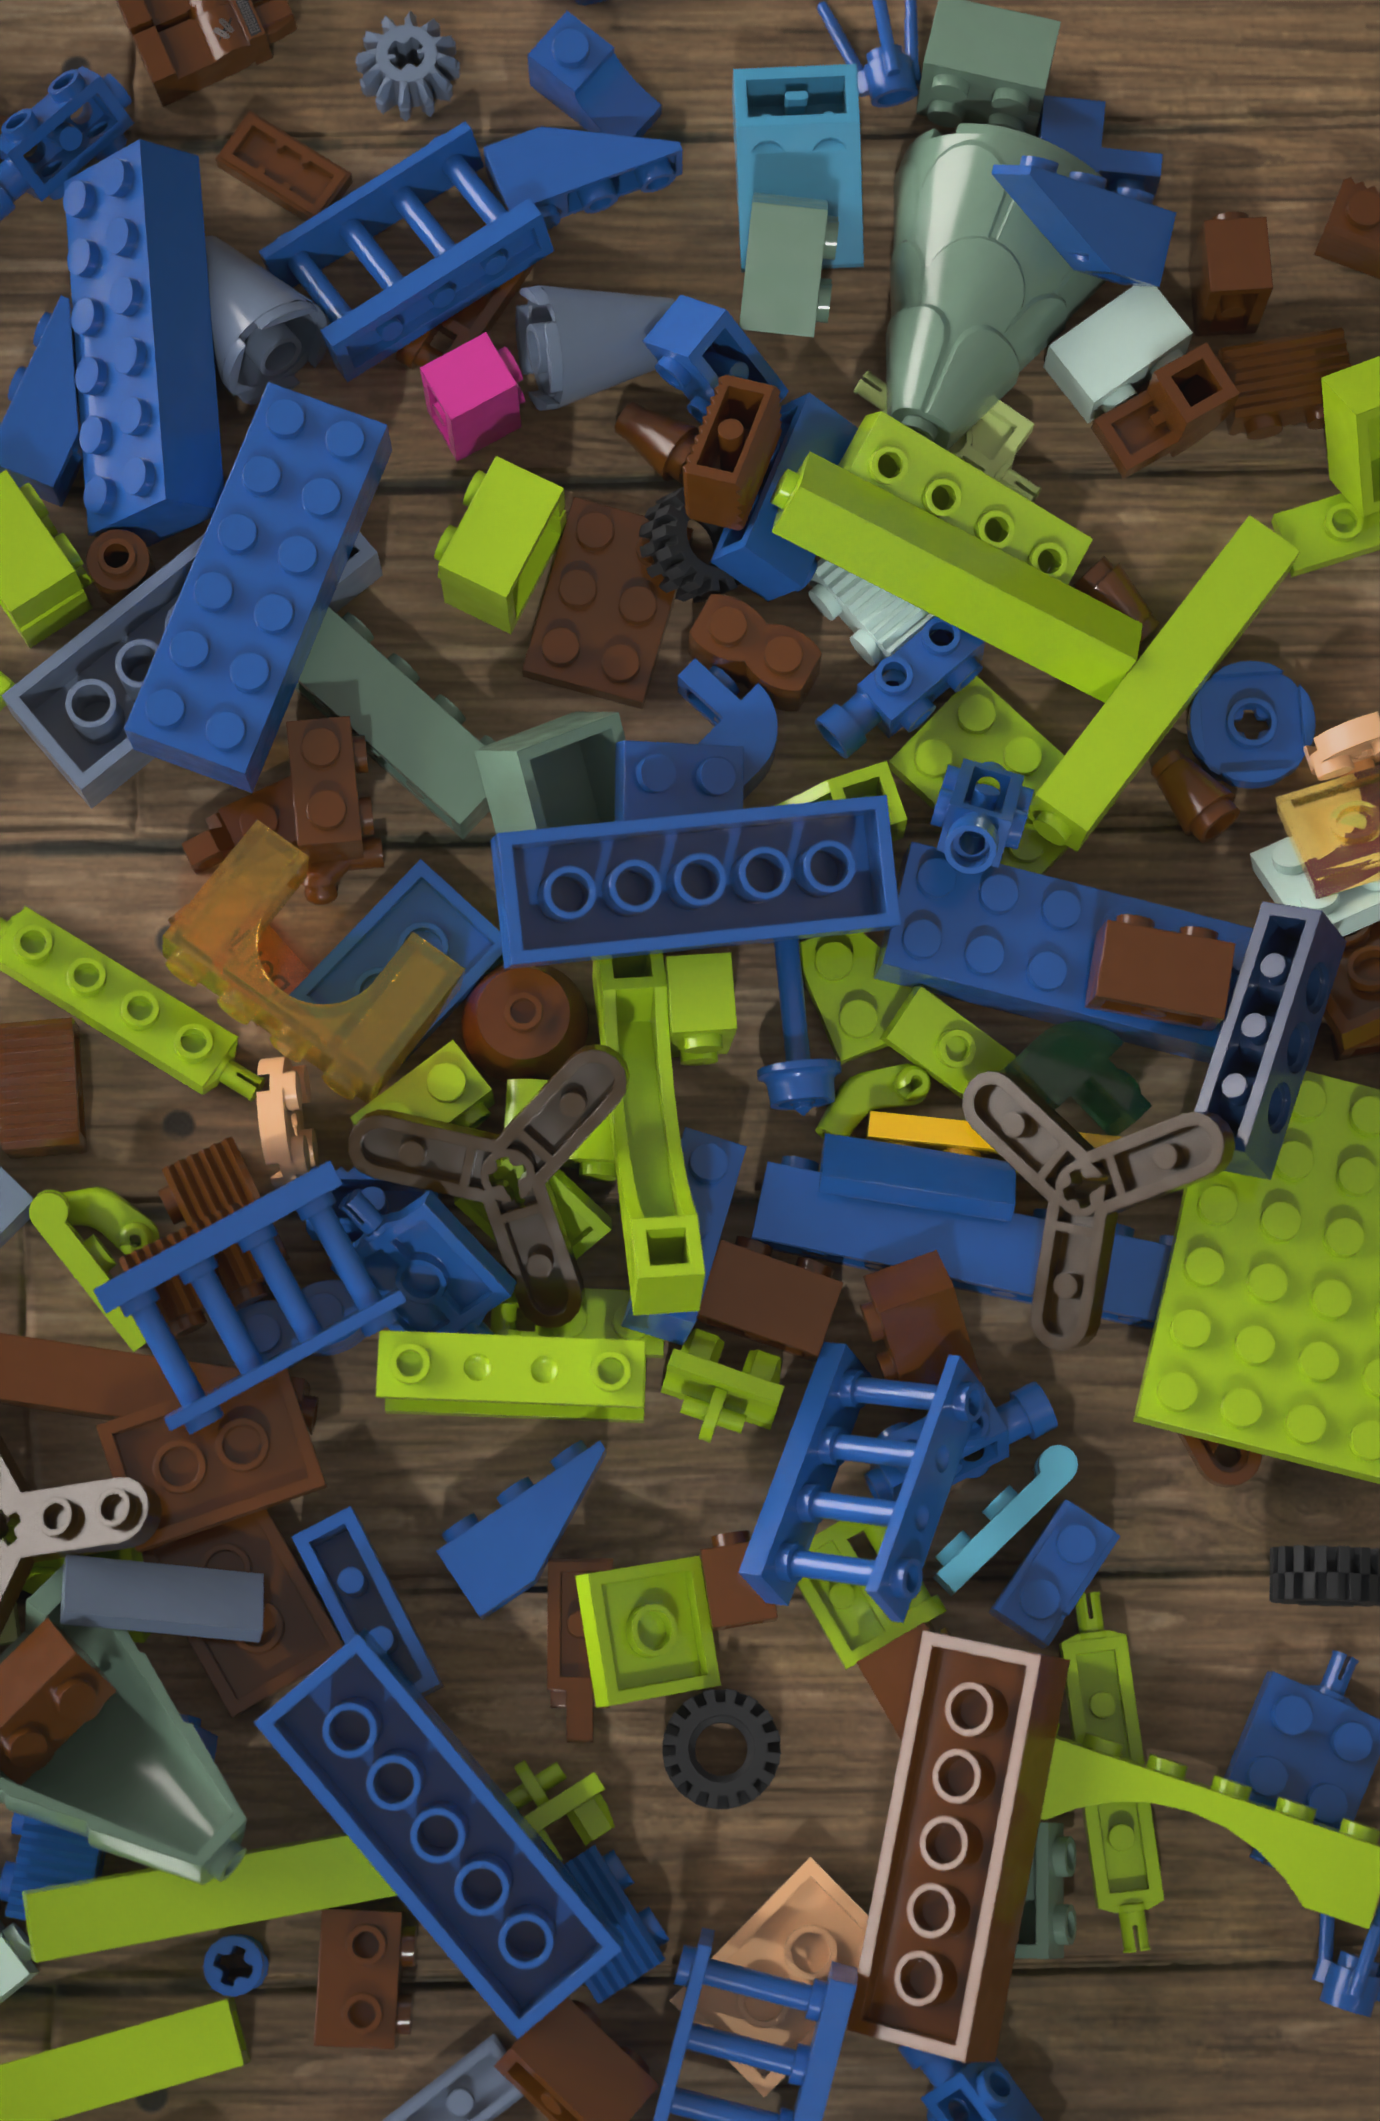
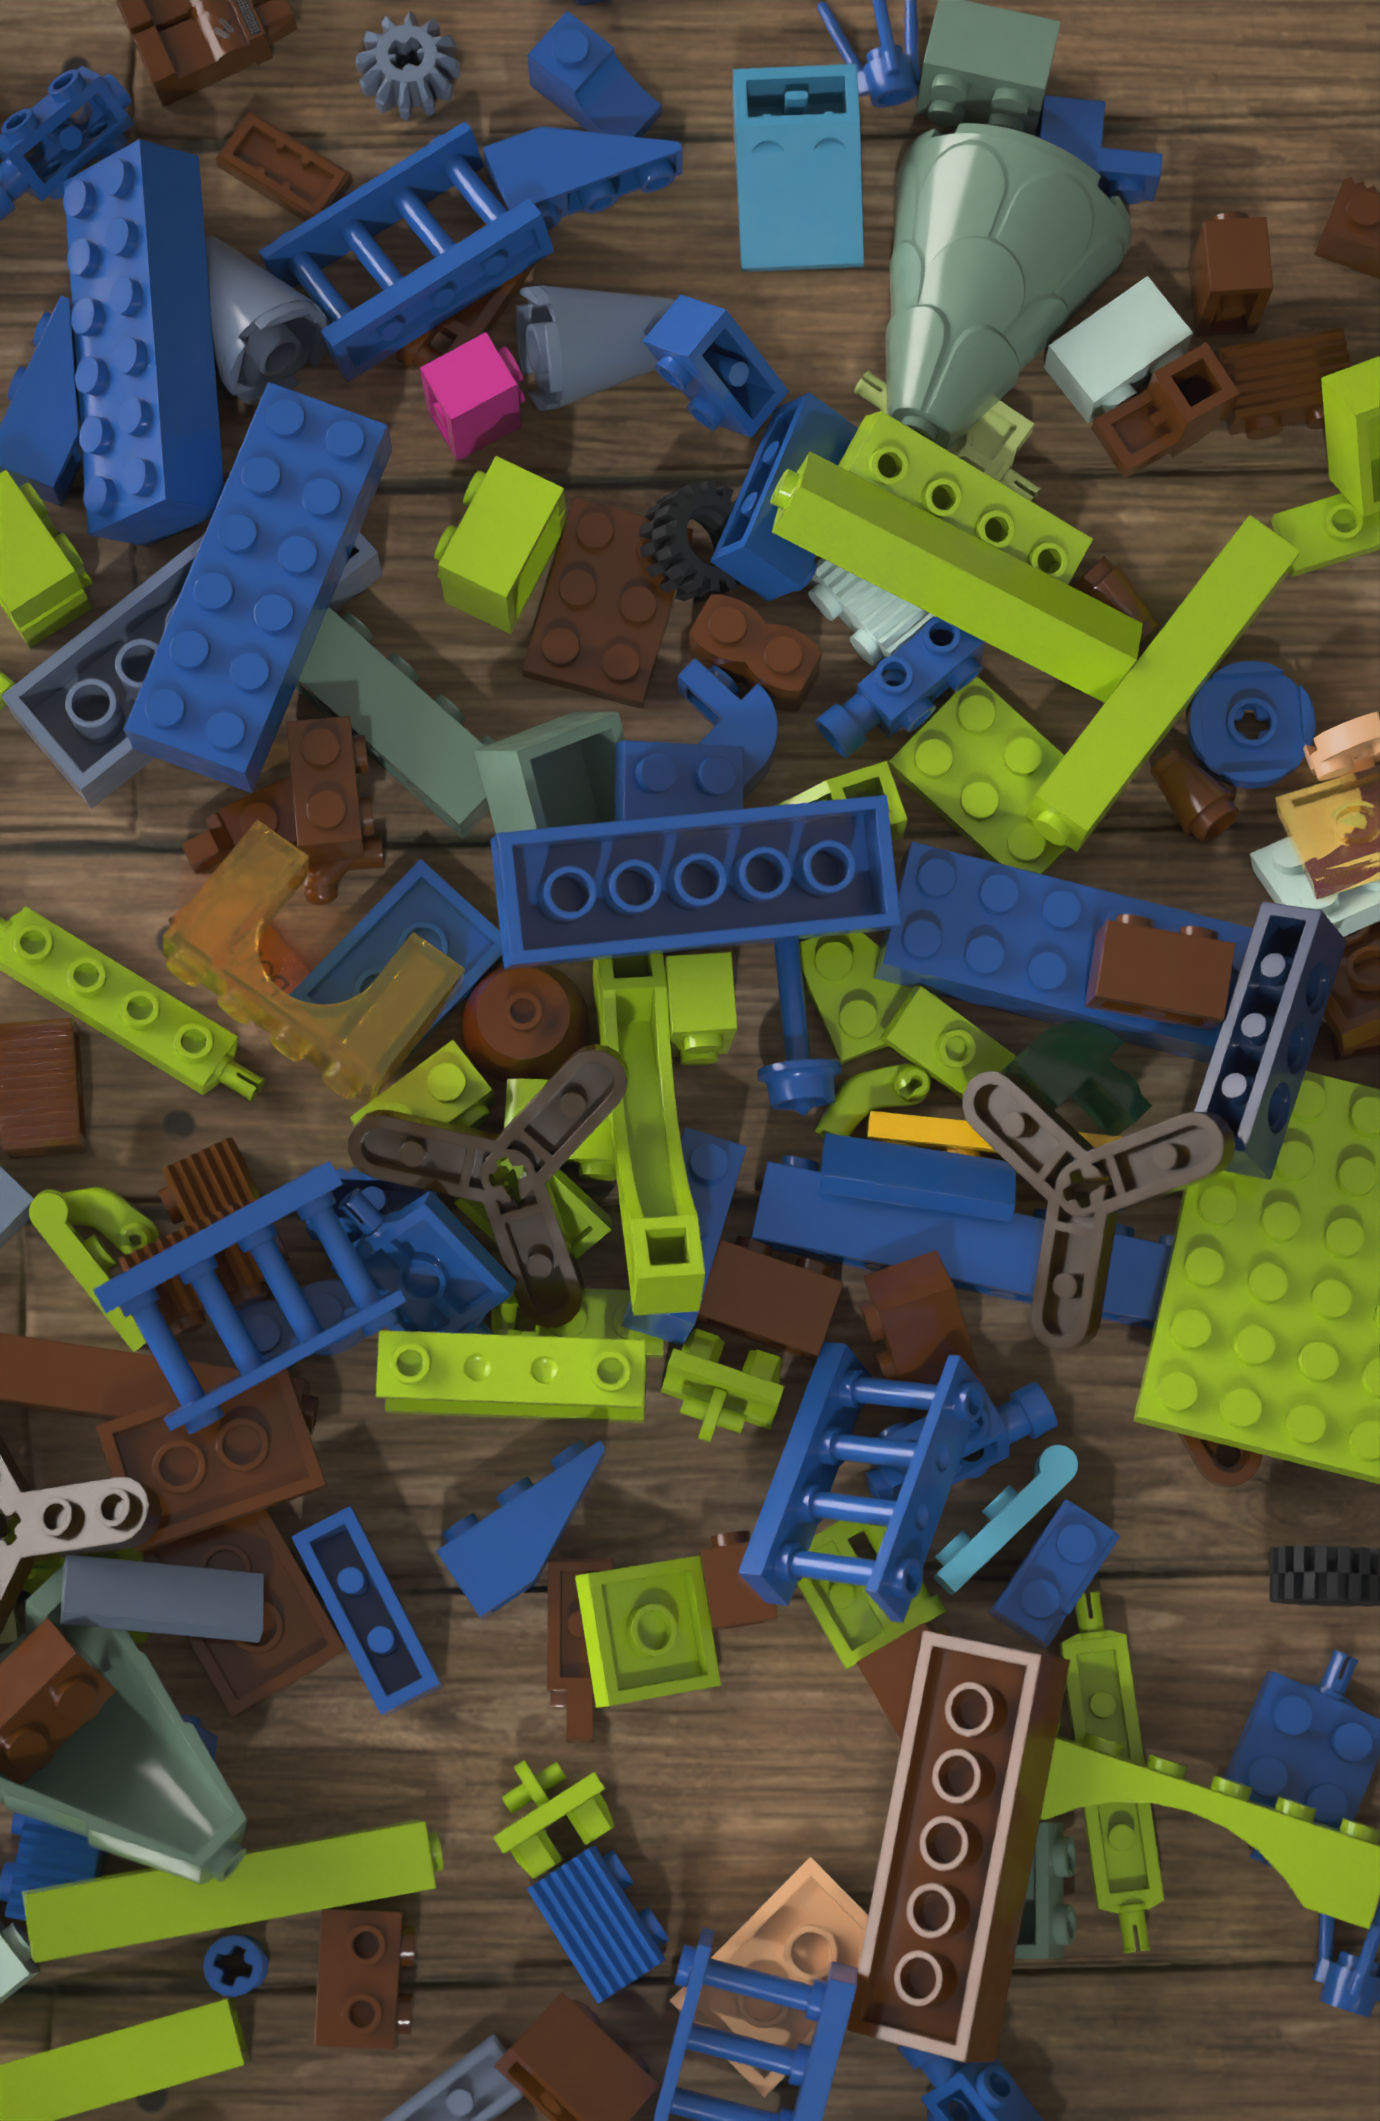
reddish brown brick [86,529,156,606] -> none
blue brick [254,1628,624,2039] -> none
light nougat plate [257,1056,319,1187] -> none
reddish brown cone [614,401,699,484] -> none
black tyre [662,1689,781,1810] -> none
reddish brown brick [682,375,782,530] -> none
sand green brick [739,193,839,337] -> none
blue brick [930,758,1034,874] -> none
blue slope [991,155,1176,287] -> none

